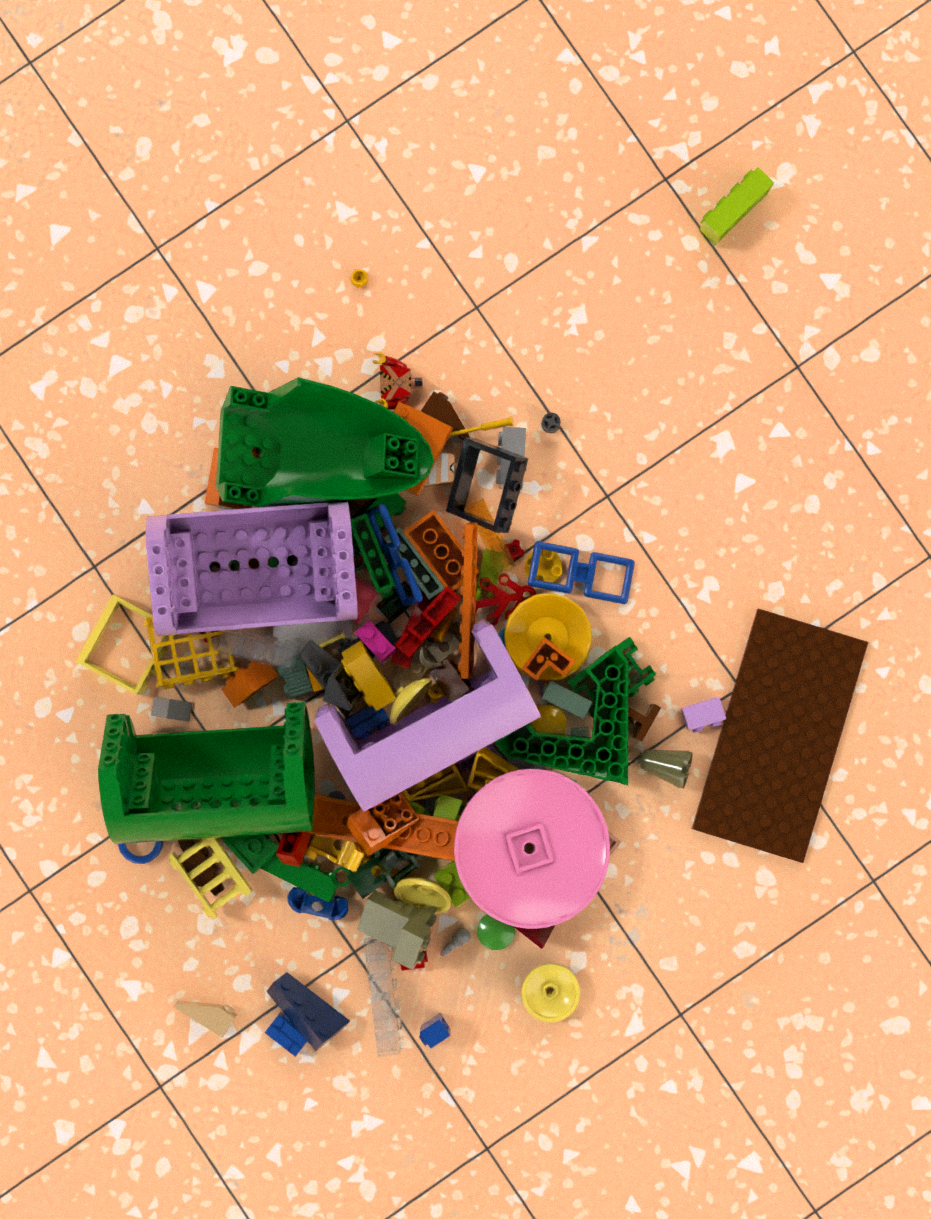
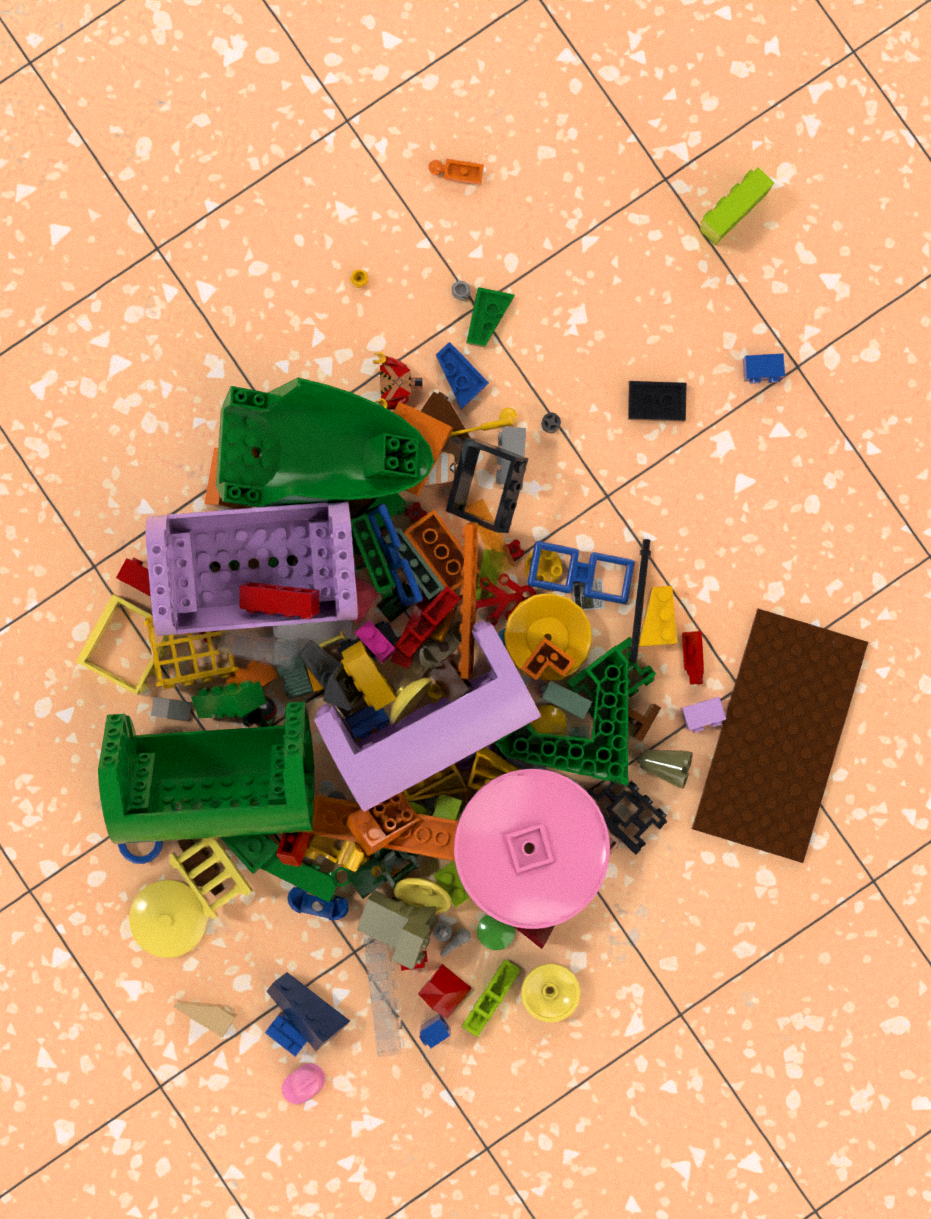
none -> red brick [116,557,151,596]
none -> light yellow dish [129,879,207,958]
none -> green wedge [191,680,267,719]
none -> red brick [239,582,319,619]
none -> black helmet [243,696,277,727]
none -> bright pink piece [282,1063,325,1104]
none -> red plate [404,502,427,524]
none -> red slope [418,964,472,1019]
none -> orange plate [428,159,484,185]
none -> light grey tile [433,921,452,942]
none -> blue wing [436,342,489,410]
none -> light grey plate [451,281,470,300]
none -> lime slope [461,959,521,1038]
none -> green wing [466,287,515,348]
none -> yellow tile [499,407,518,427]
none -> sticker [573,578,605,610]
none -> black fence [587,780,668,855]
none -> black plate [628,381,687,422]
none -> black bar [629,539,651,663]
none -> yellow wedge [639,586,677,647]
none -> red hinge [682,631,704,685]
none -> blue brick [743,353,785,384]

